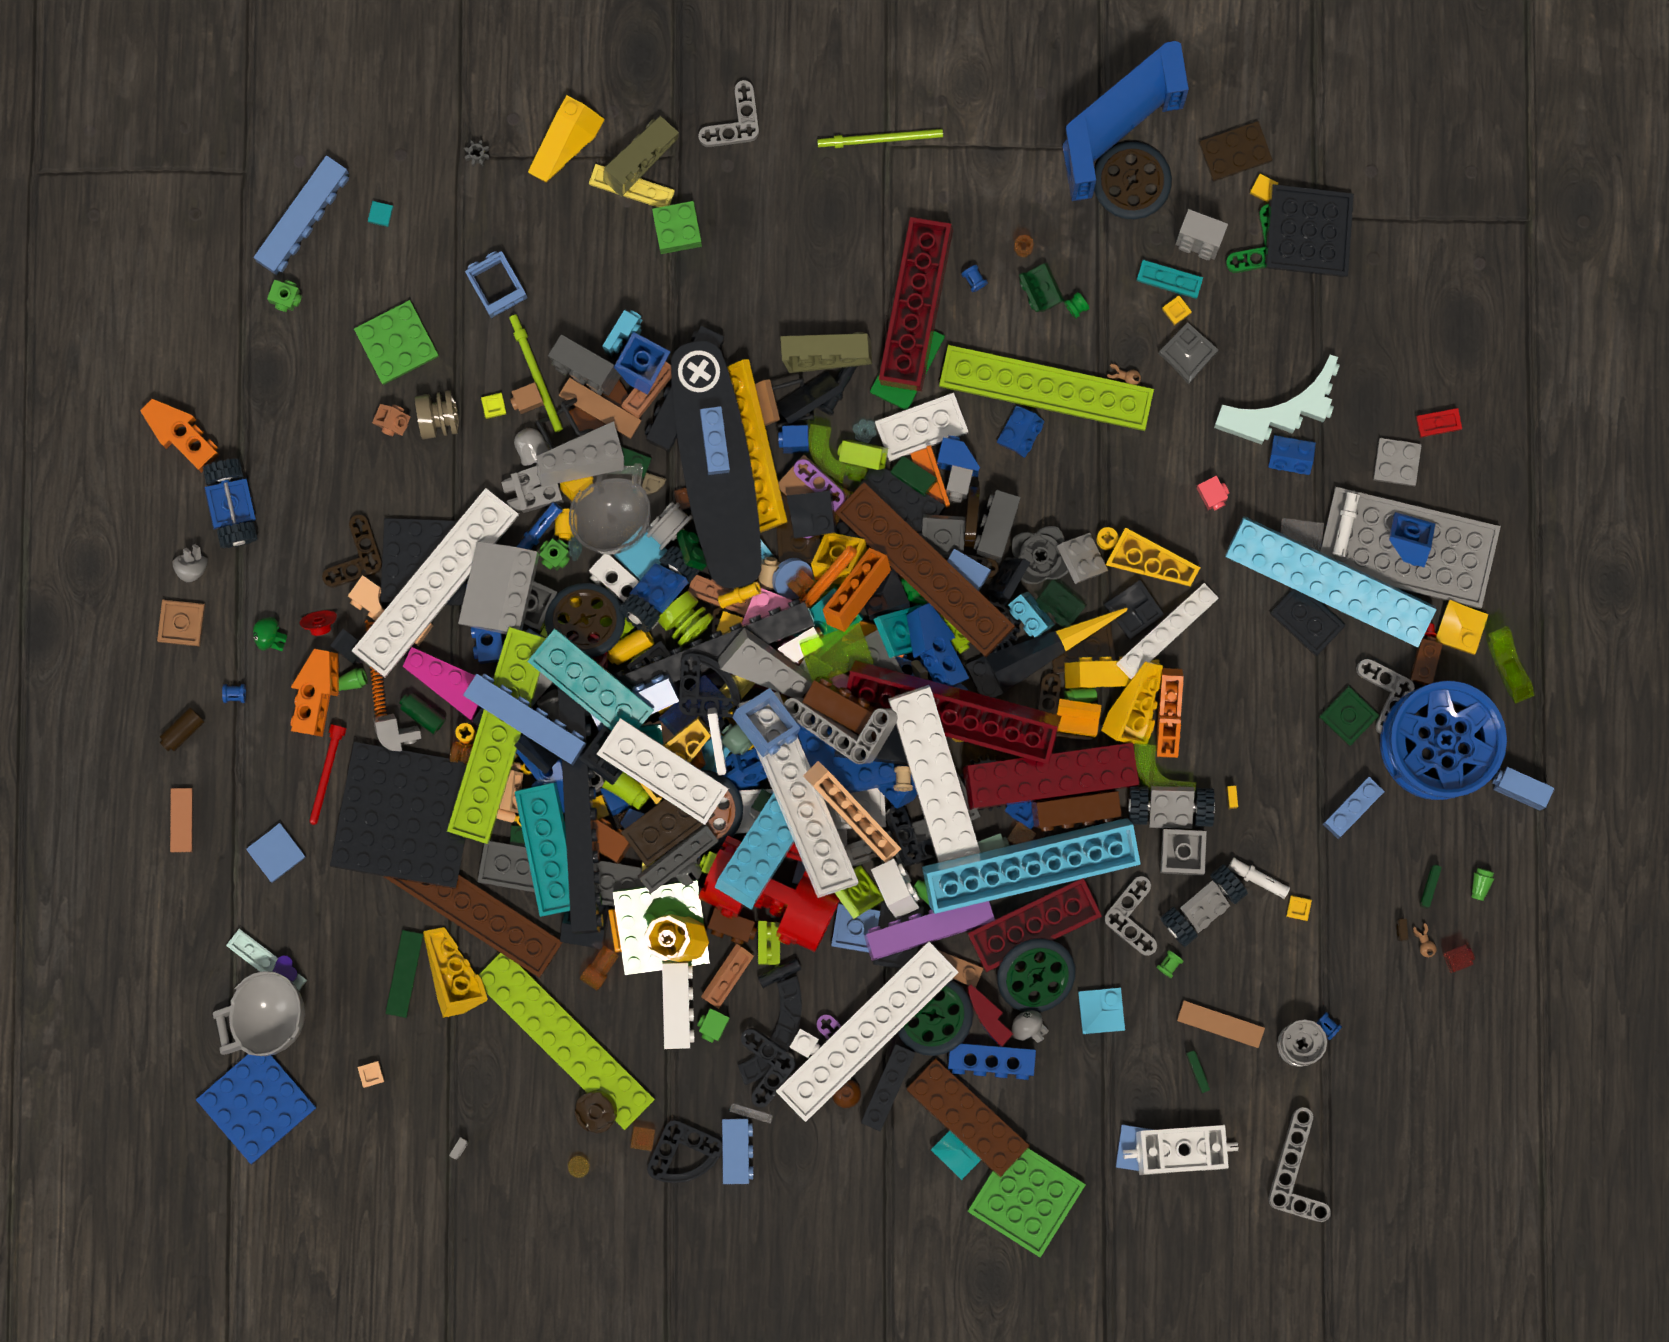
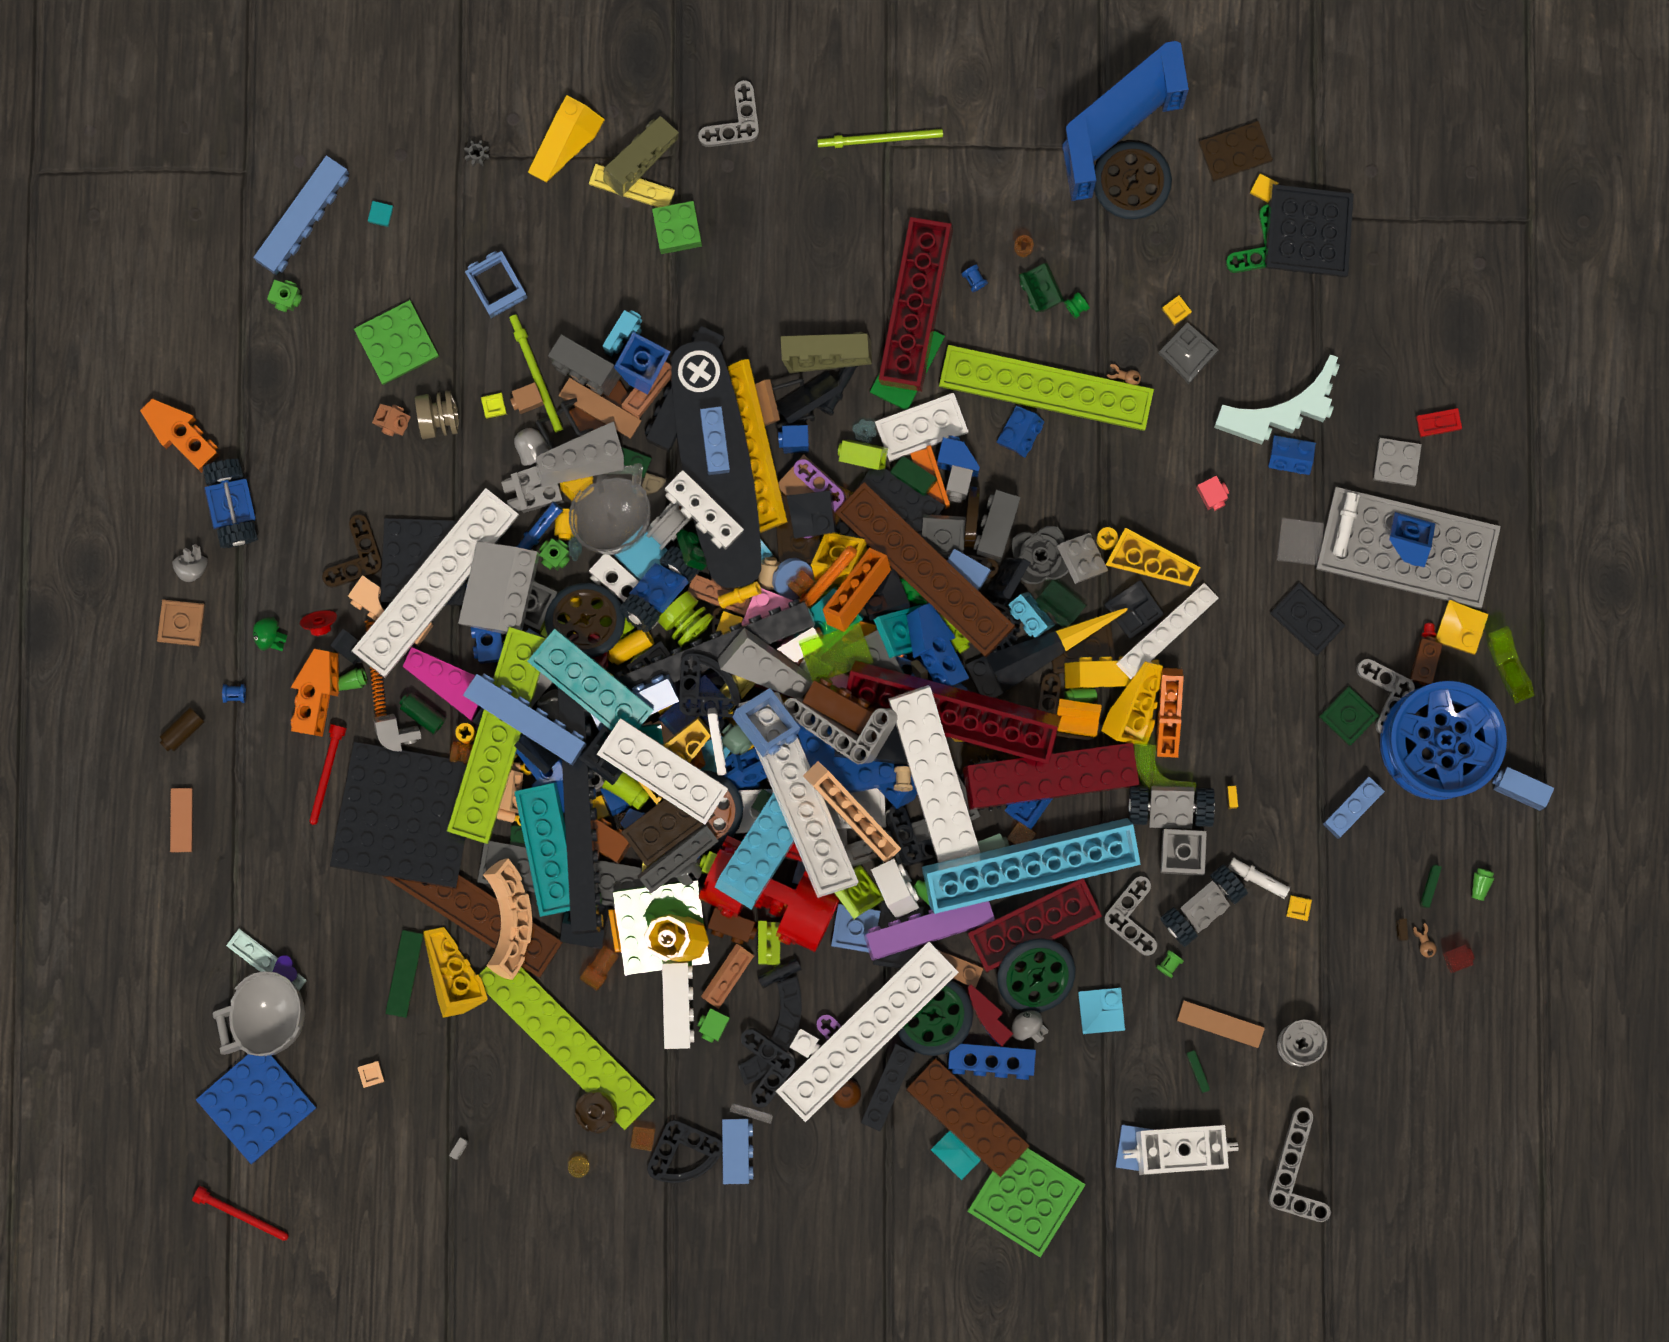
medium blue tile [246,823,306,883] -> none
clear neon green arch [808,424,867,483] -> none
reddish brown brick [1031,790,1121,831] -> none
teal plate [1137,260,1203,299] -> none
light grey brick [1176,209,1228,260] -> none
medium azure brick [1225,516,1437,647] -> none
blue bush [1316,1012,1342,1040] -> none
none -> red piece [192,1186,289,1241]
none -> light nougat brick [483,858,532,980]
none -> white brick [665,470,744,550]

